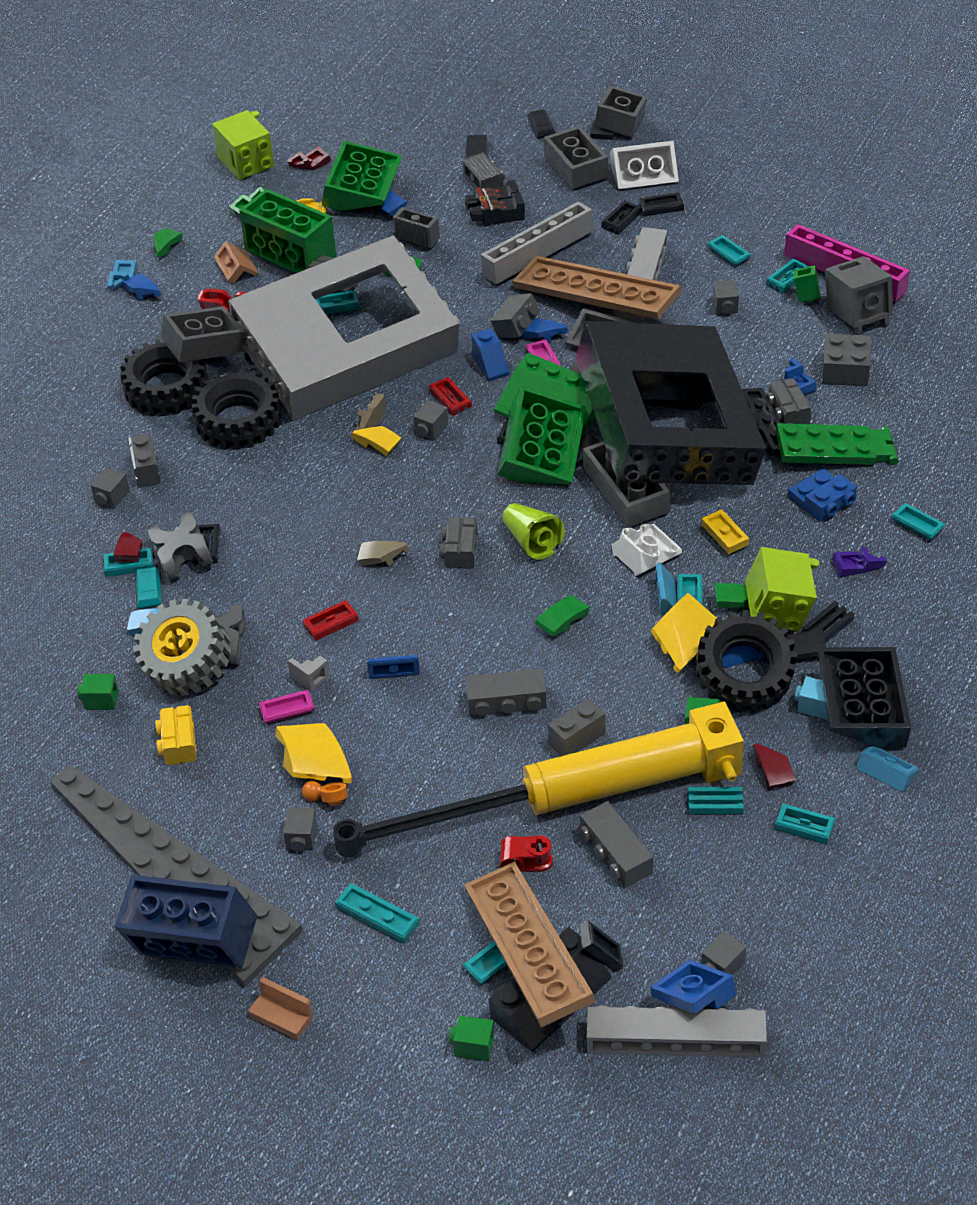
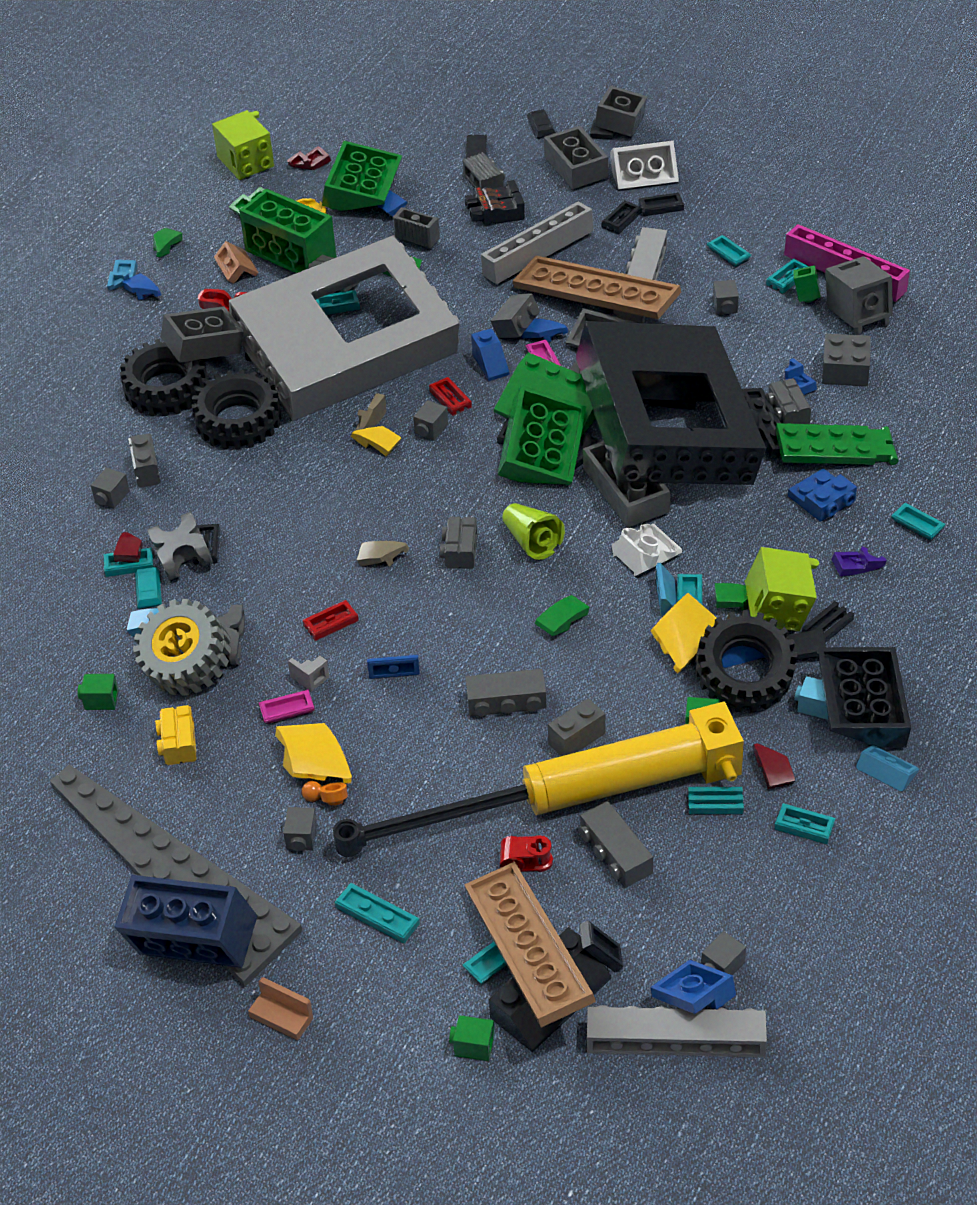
yellow plate [701,509,749,554] -> none

